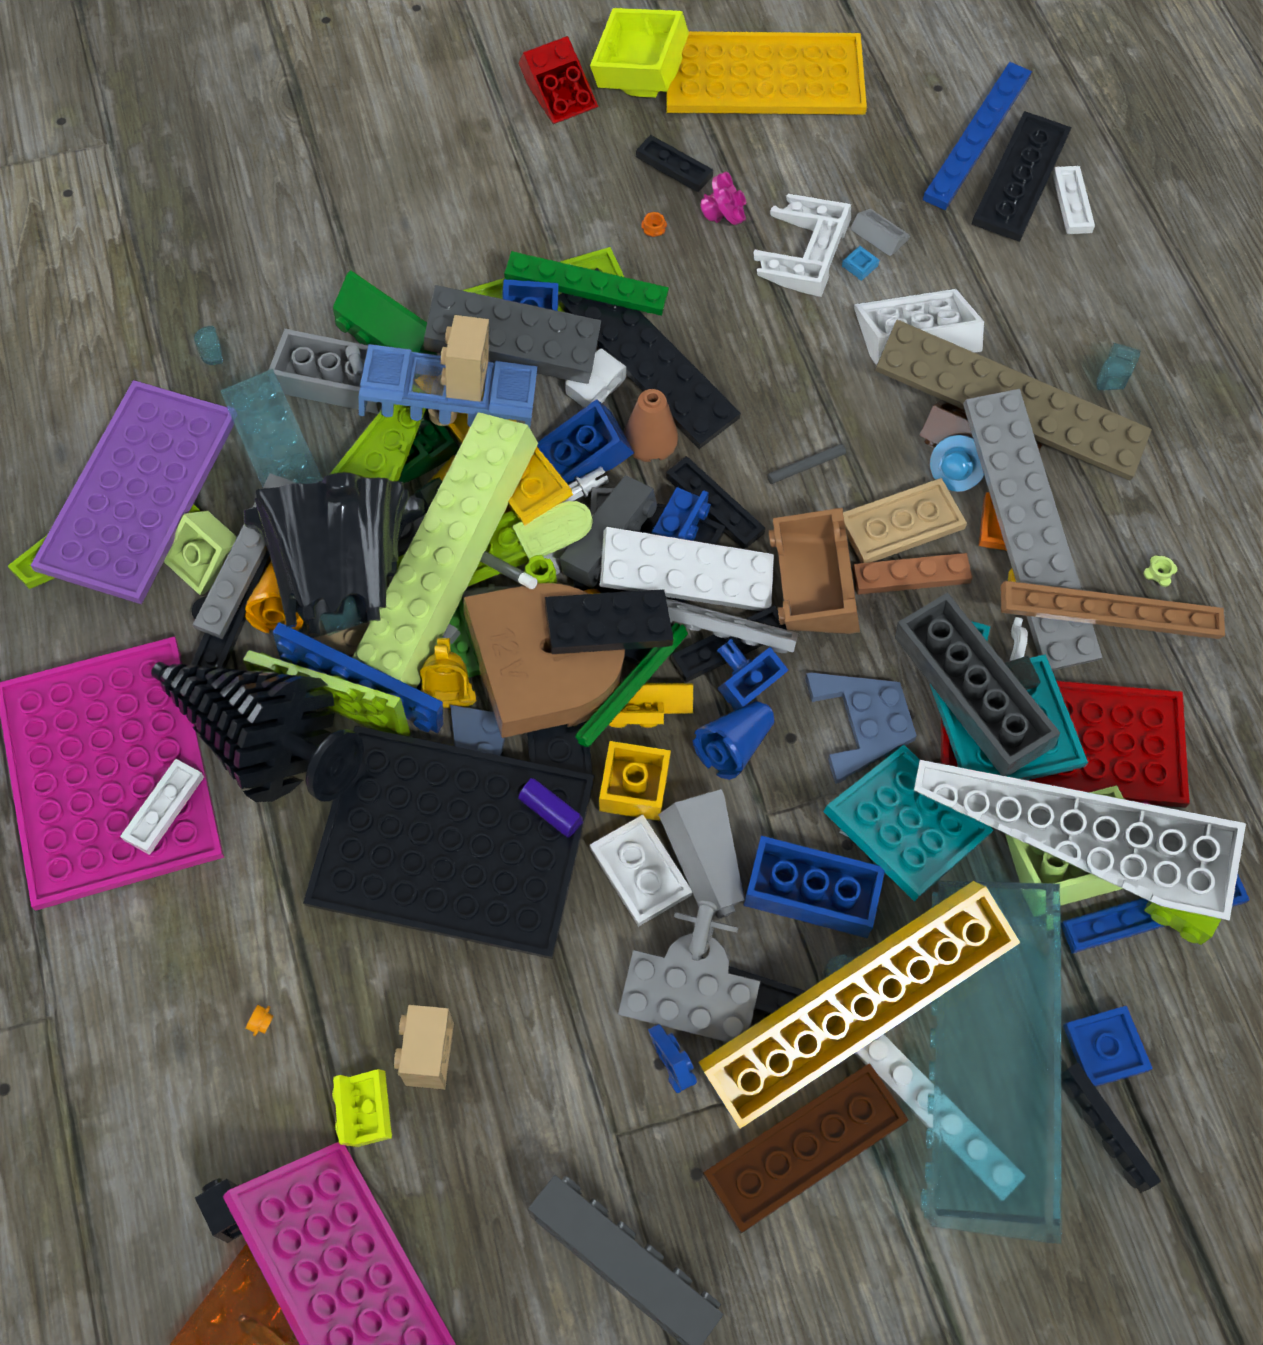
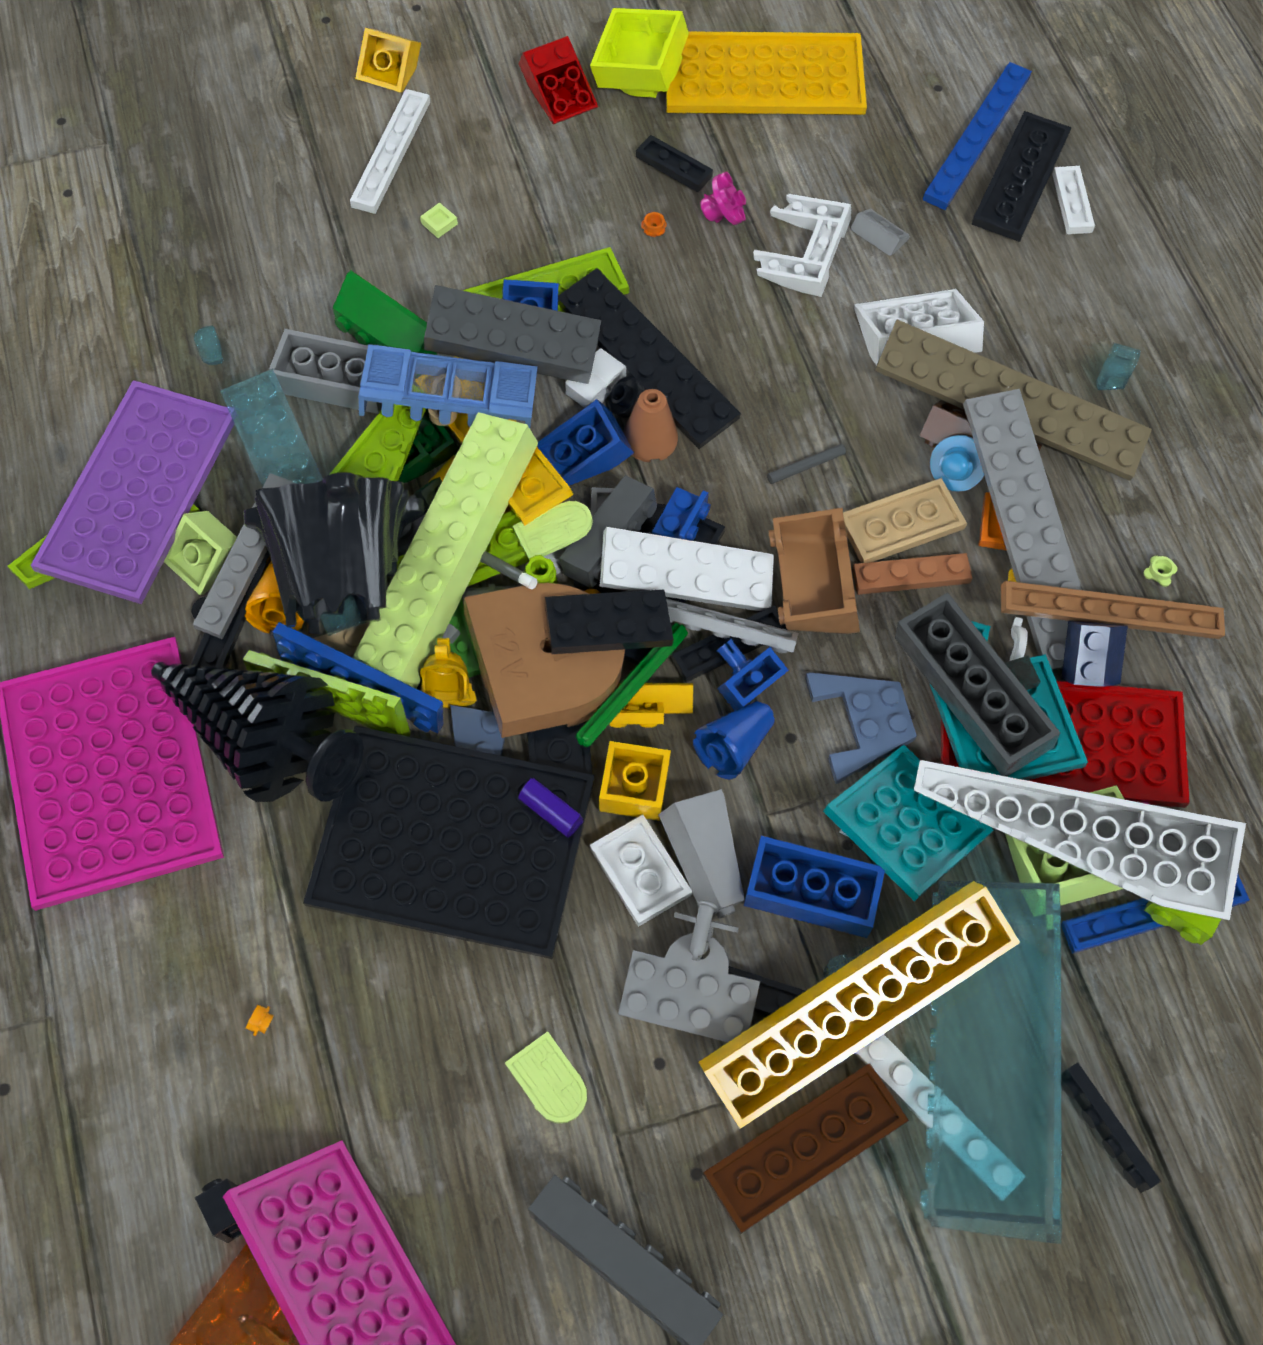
white plate [120,759,204,855] -> none
neon yellow bracket [332,1069,392,1147] -> none
light grey piece [345,345,364,378] -> none
tan brick [394,1005,454,1090] -> none
tan brick [441,315,489,402] -> none
green plate [504,251,669,316] -> none
white axle [562,466,609,503] -> none
blue plate [648,1024,697,1093] -> none
black plate [666,456,765,549] -> none
dark azure tile [842,246,880,281] -> none
blue plate [1063,1006,1153,1087] -> none
none -> white plate [350,89,430,214]
none -> yellow slope [355,28,421,92]
none -> yellowish green plate [420,203,458,238]
none -> yellowish green window [505,1031,587,1123]
none -> black plate [609,376,645,418]
none -> dark blue slope [1061,621,1128,687]

